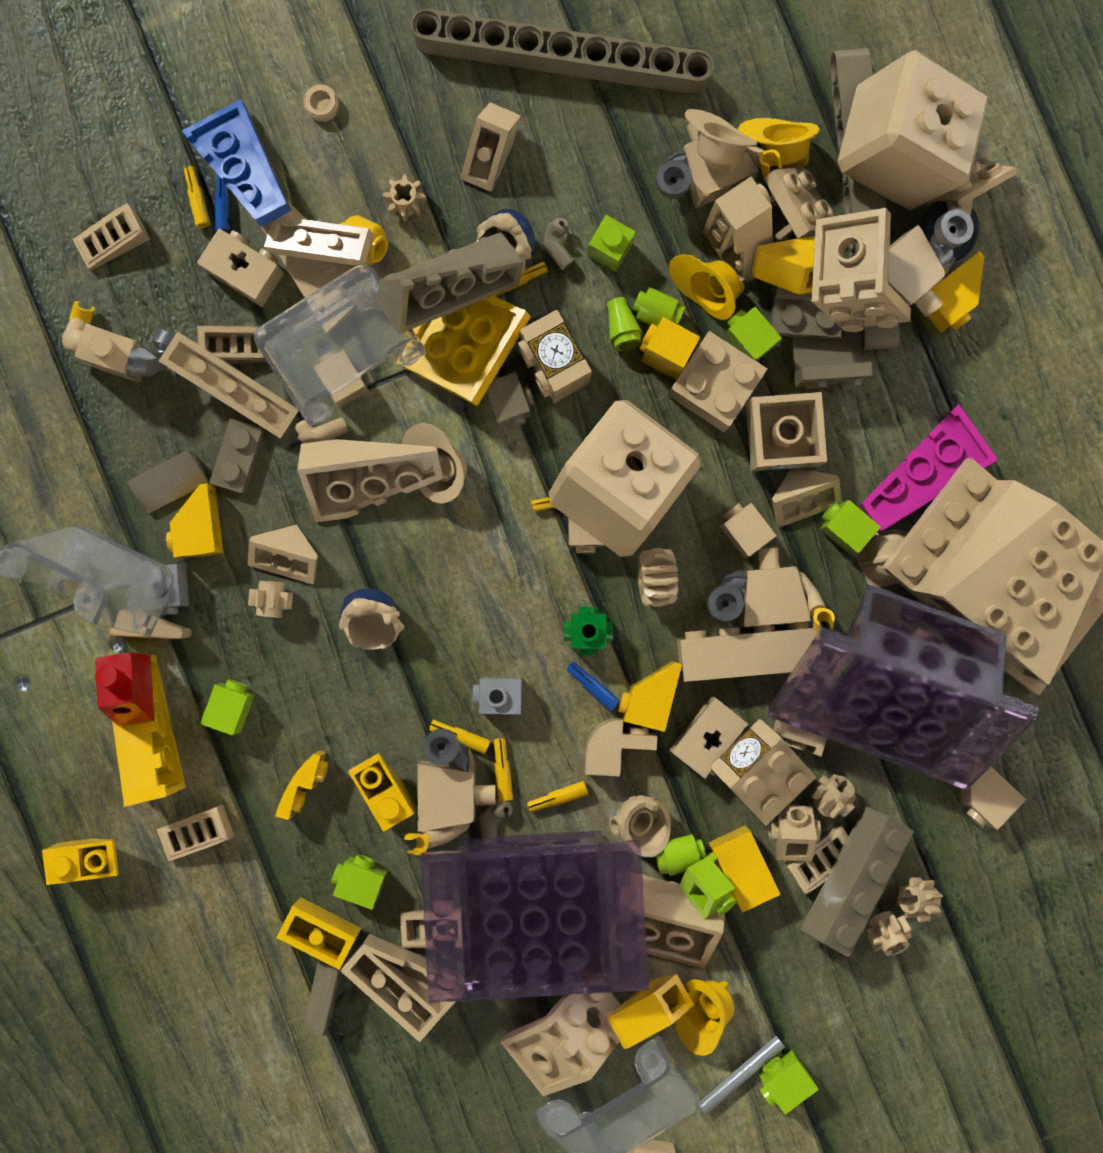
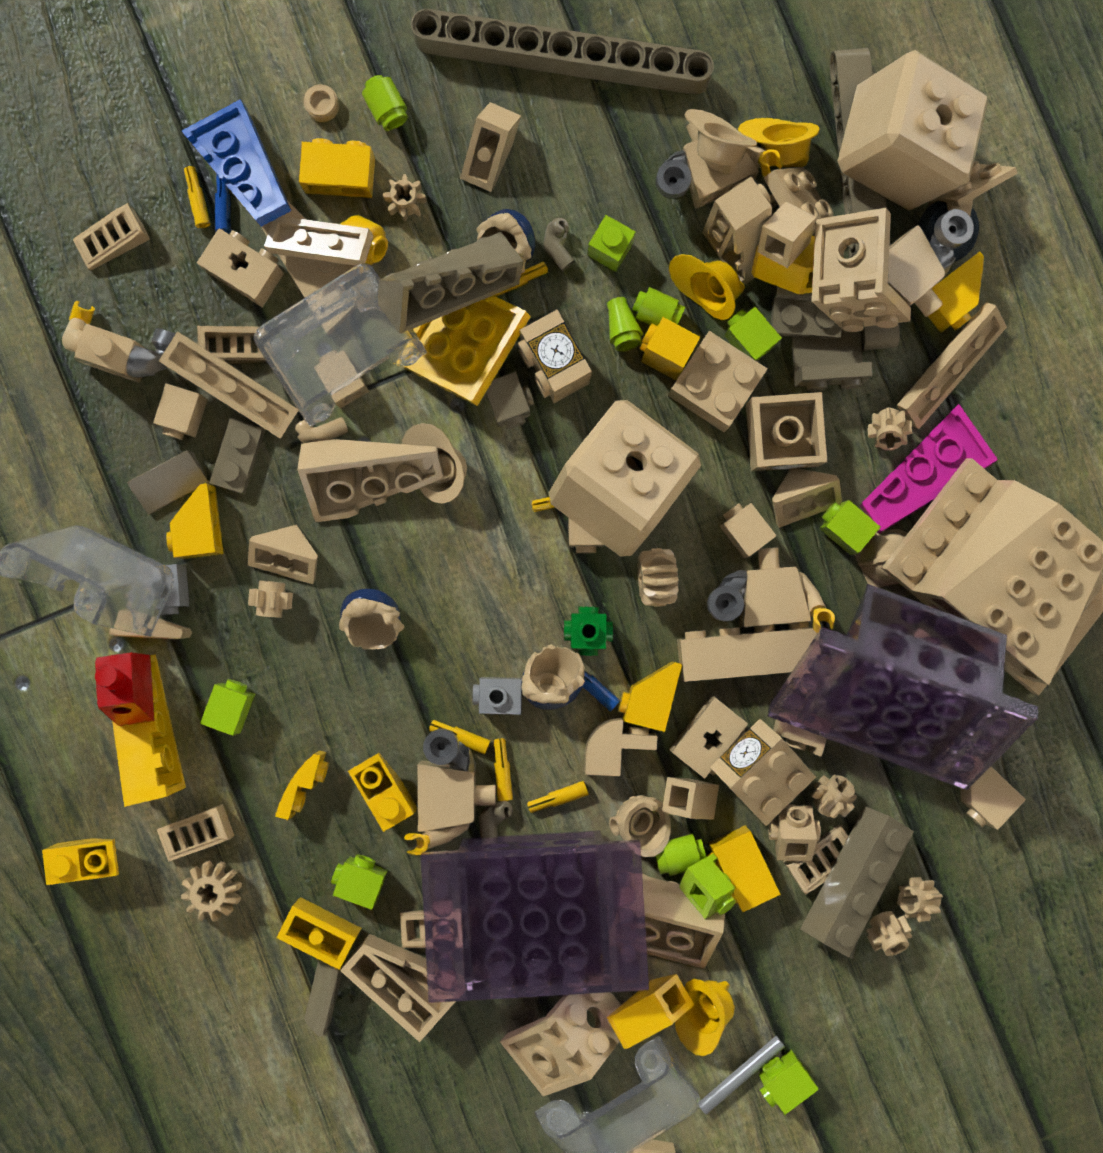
none -> tan brick [153,383,208,440]
none -> tan gear [181,861,242,922]
none -> yellow brick [299,138,375,198]
none -> lime brick [362,75,408,131]
none -> tan hair [521,644,585,710]
none -> tan brick [662,777,719,820]
none -> tan brick [757,201,816,268]
none -> tan gear [868,408,912,451]
none -> tan plate [897,302,1007,429]

